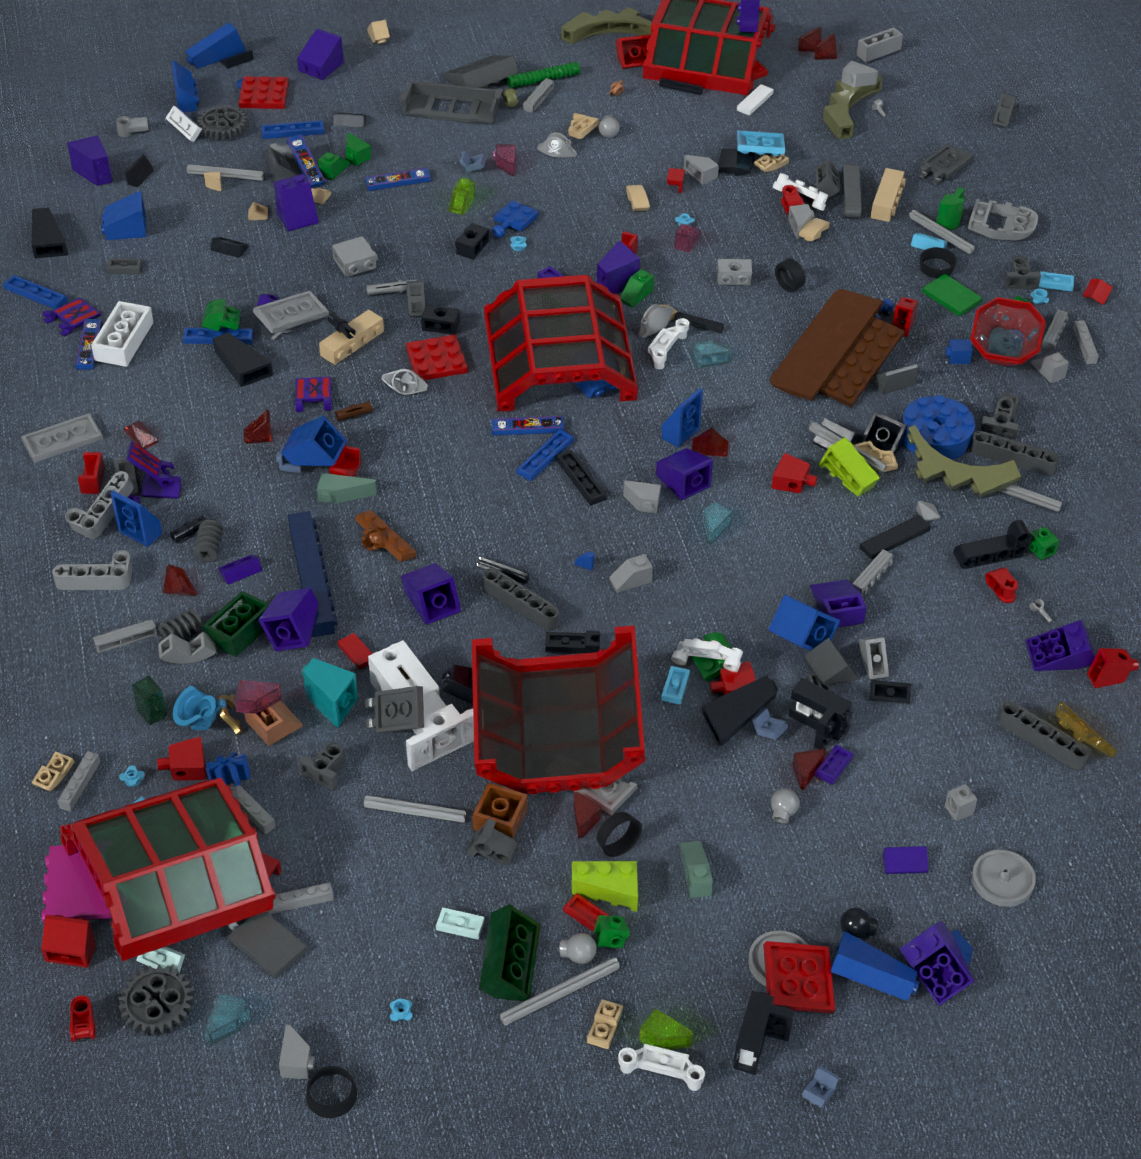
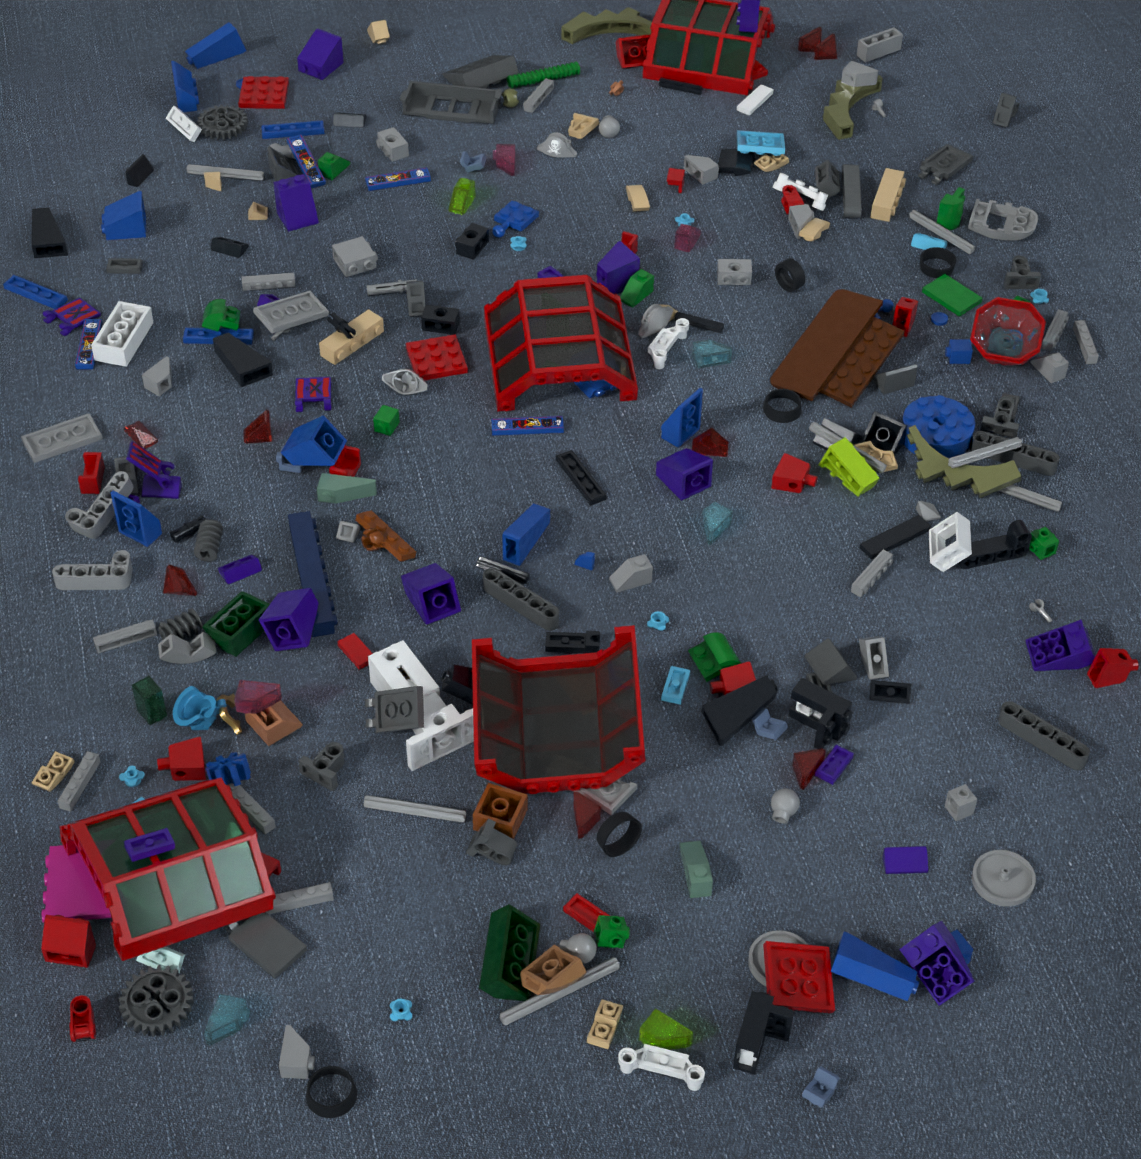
dark purple slope [67,135,112,186] -> none
light grey piece [116,116,148,137] -> none
black slope [220,50,253,69] -> none
teal slope [302,658,358,728] -> none
tan slope [311,188,332,204] -> none
reddish brown pin [335,401,372,422] -> none
green slope [346,133,371,165] -> none
light aqua plate [436,907,485,940] -> none
blue tile [516,429,574,481] -> none
lime wedge [572,861,638,912] -> none
light grey slope [623,480,661,514] -> none
white plate [671,638,743,672] -> none
blue slope [768,595,841,651] -> none
dark purple slope [810,579,866,627] -> none
black piece [840,907,877,938] -> none
red piece [985,567,1018,603] -> none
medium azure plate [1039,272,1074,291] -> none
clear yellow wing [1055,701,1118,758] -> none
red panel [1082,278,1113,304] -> none
none -> dark purple plate [124,828,175,862]
none -> light grey slope [142,356,172,396]
none -> light grey piece [242,272,295,291]
none -> light grey slope [336,521,361,543]
none -> green brick [373,405,400,436]
none -> light grey brick [376,127,409,162]
none -> blue slope [502,503,550,566]
none -> medium nougat slope [520,945,586,995]
none -> medium azure plate [647,611,669,631]
none -> black tyre [763,389,802,423]
none -> white window [929,512,972,572]
none -> blue piece [931,312,948,326]
none -> light grey axle [948,437,1022,468]

